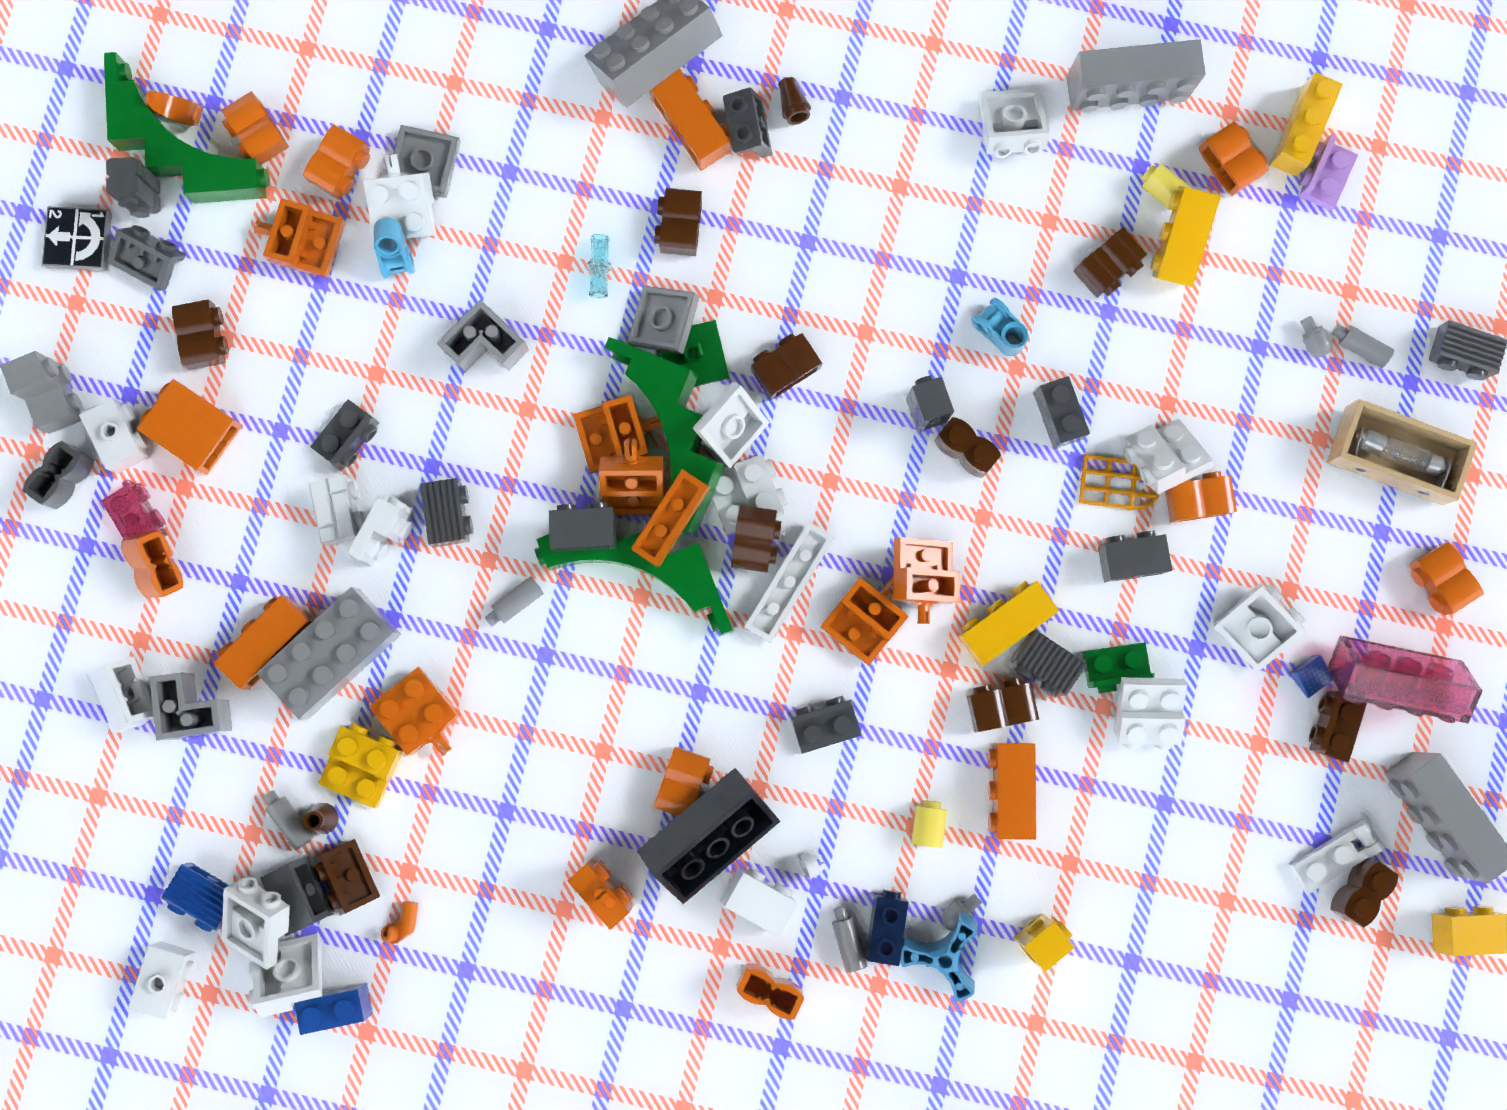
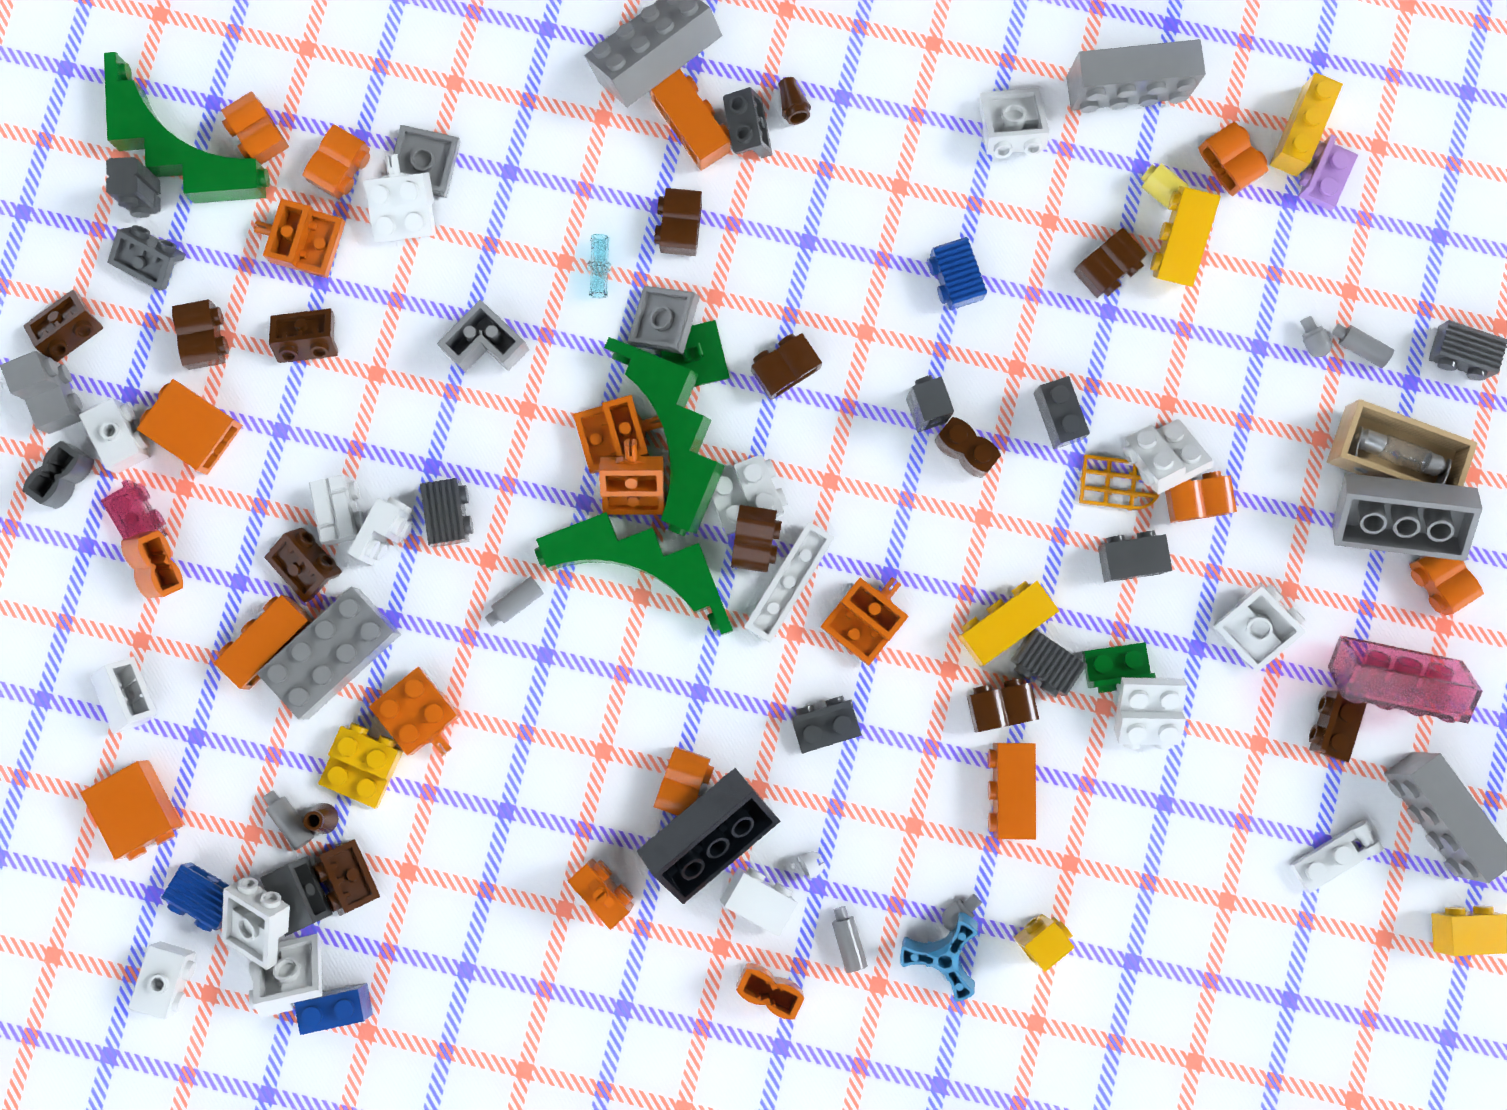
tile [41,206,112,271] -> none
orange helmet [145,90,204,126] -> none
light grey brick [149,672,233,741] -> none
dark grey bracket [310,399,380,471] -> none
medium azure piece [374,218,415,279] -> none
orange arm [381,901,419,944] -> none
dark grey brick [548,502,617,552] -> none
orange plate [631,469,711,567] -> none
white plate [693,381,770,468] -> none
dark blue brick [865,889,909,966] -> none
plate [893,537,960,624] -> none
light yellow brick [911,800,947,848] -> none
medium azure piece [971,297,1029,357] -> none
blue slope [1289,654,1333,698] -> none
reddish brown brick [1330,859,1398,928] -> none
none -> reddish brown bracket [23,290,103,362]
none -> orange brick [80,760,183,861]
none -> reddish brown bracket [264,528,342,603]
none -> reddish brown bracket [269,308,338,363]
none -> blue brick [927,237,987,311]
none -> light grey brick [1332,473,1483,561]

